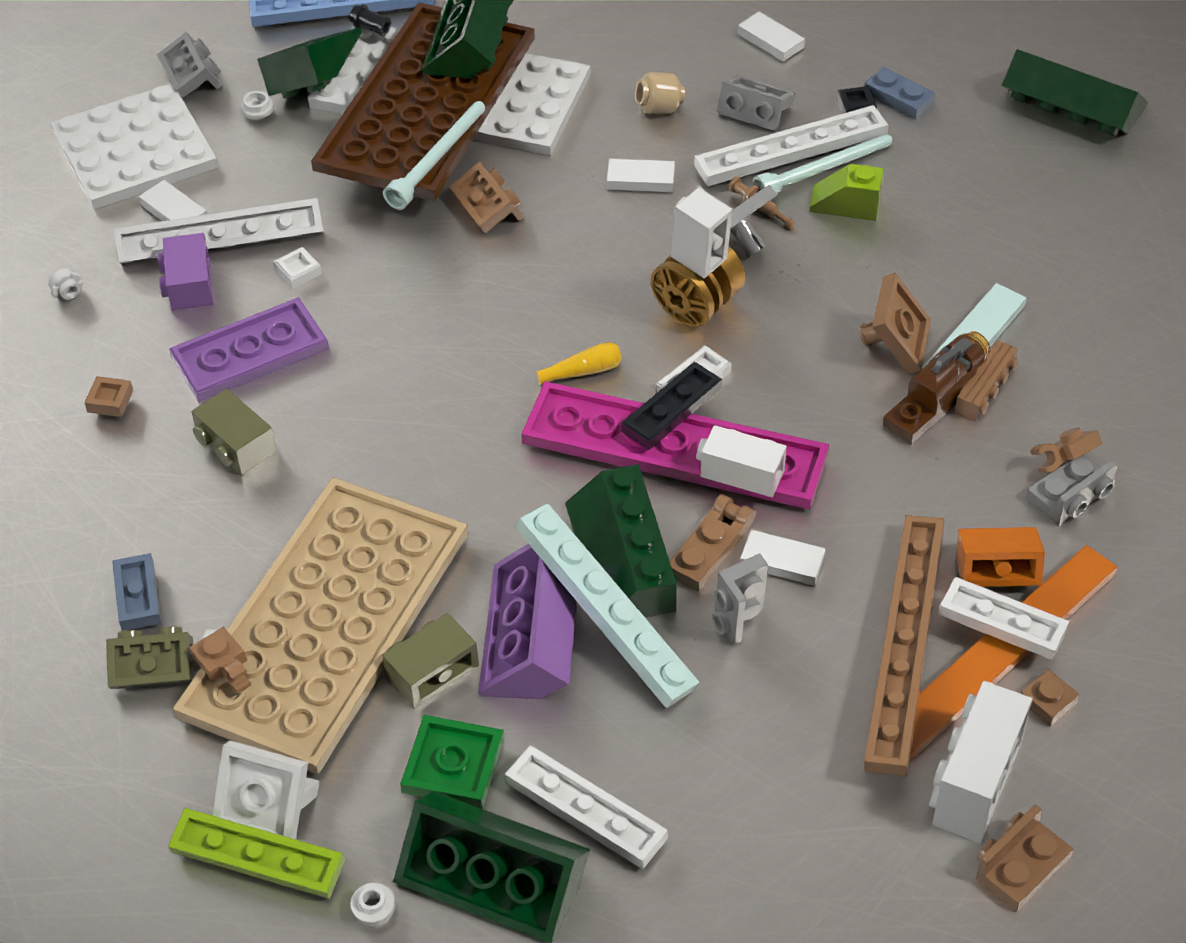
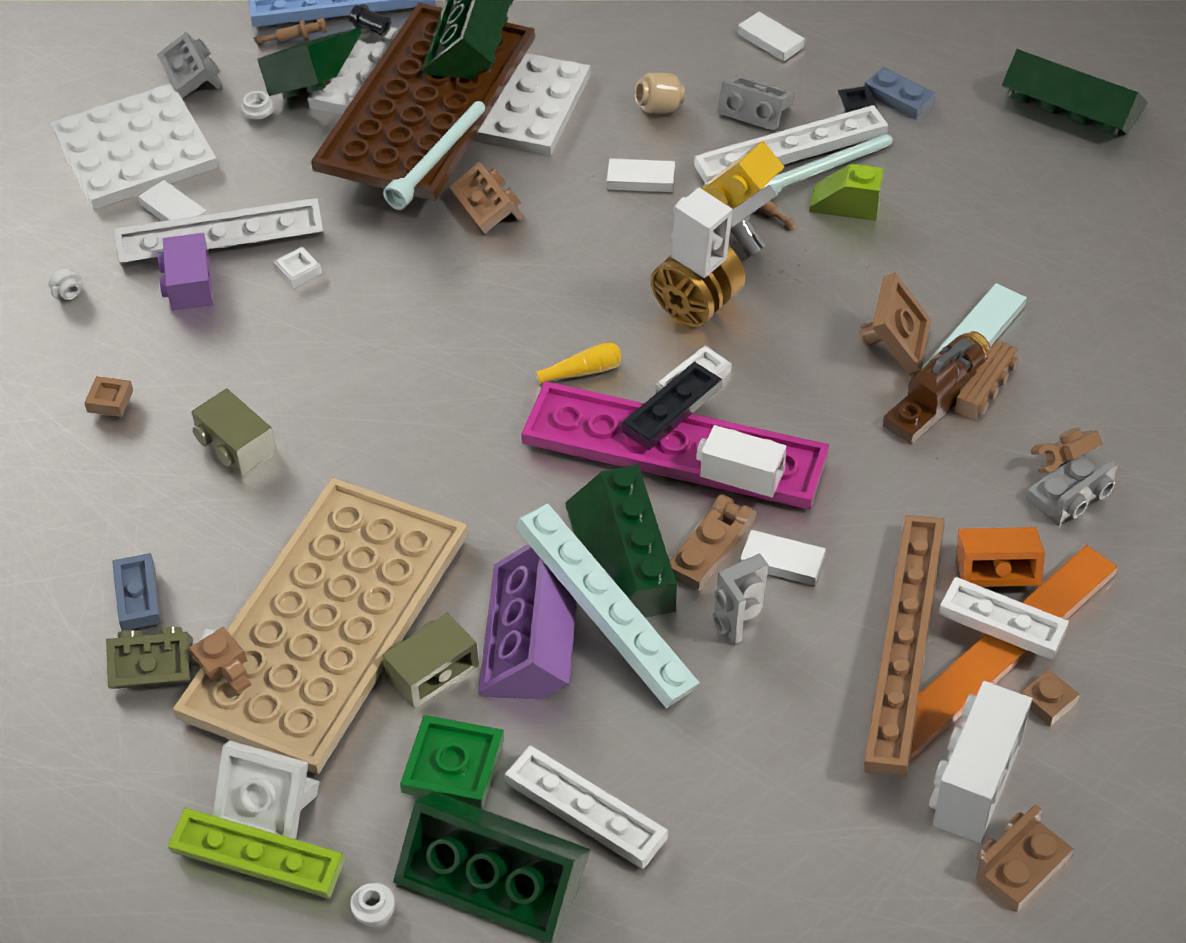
medium lavender tile [169,297,329,402] -> none
none -> medium nougat piece [253,18,328,45]
none -> yellow brick [701,141,785,209]

